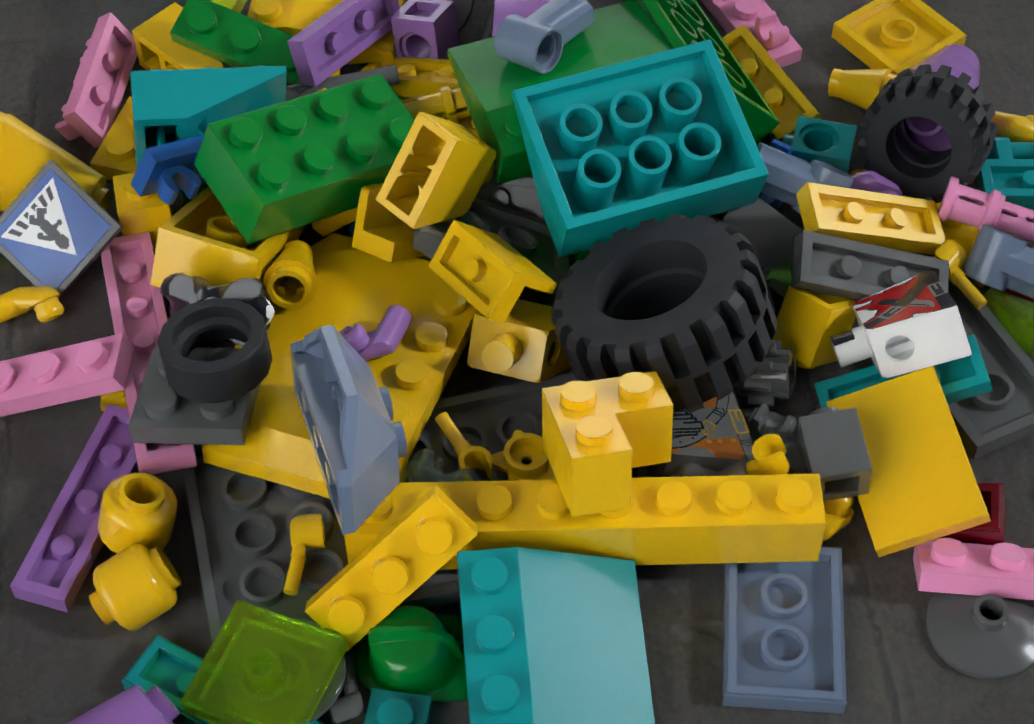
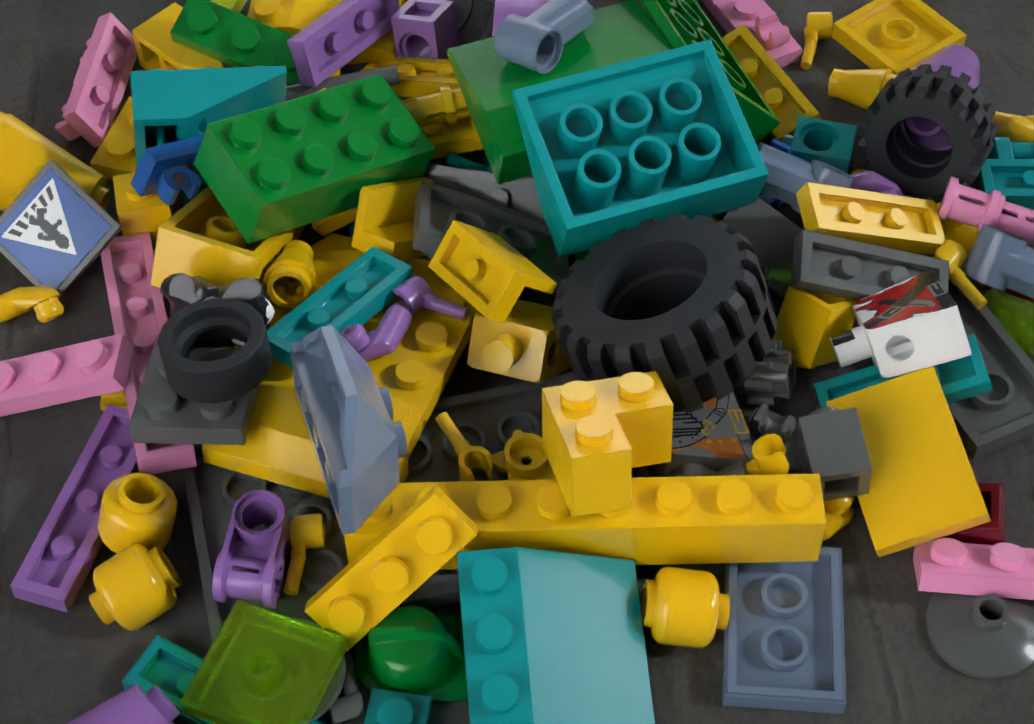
yellow torso [375,112,496,229] -> none
clear light blue arm [406,449,480,483] -> none
none -> medium lavender piece [212,490,291,610]
none -> teal plate [267,247,414,368]
none -> medium lavender hand [393,276,470,321]
none -> yellow head [641,567,730,648]
none -> yellow hand [800,12,833,70]

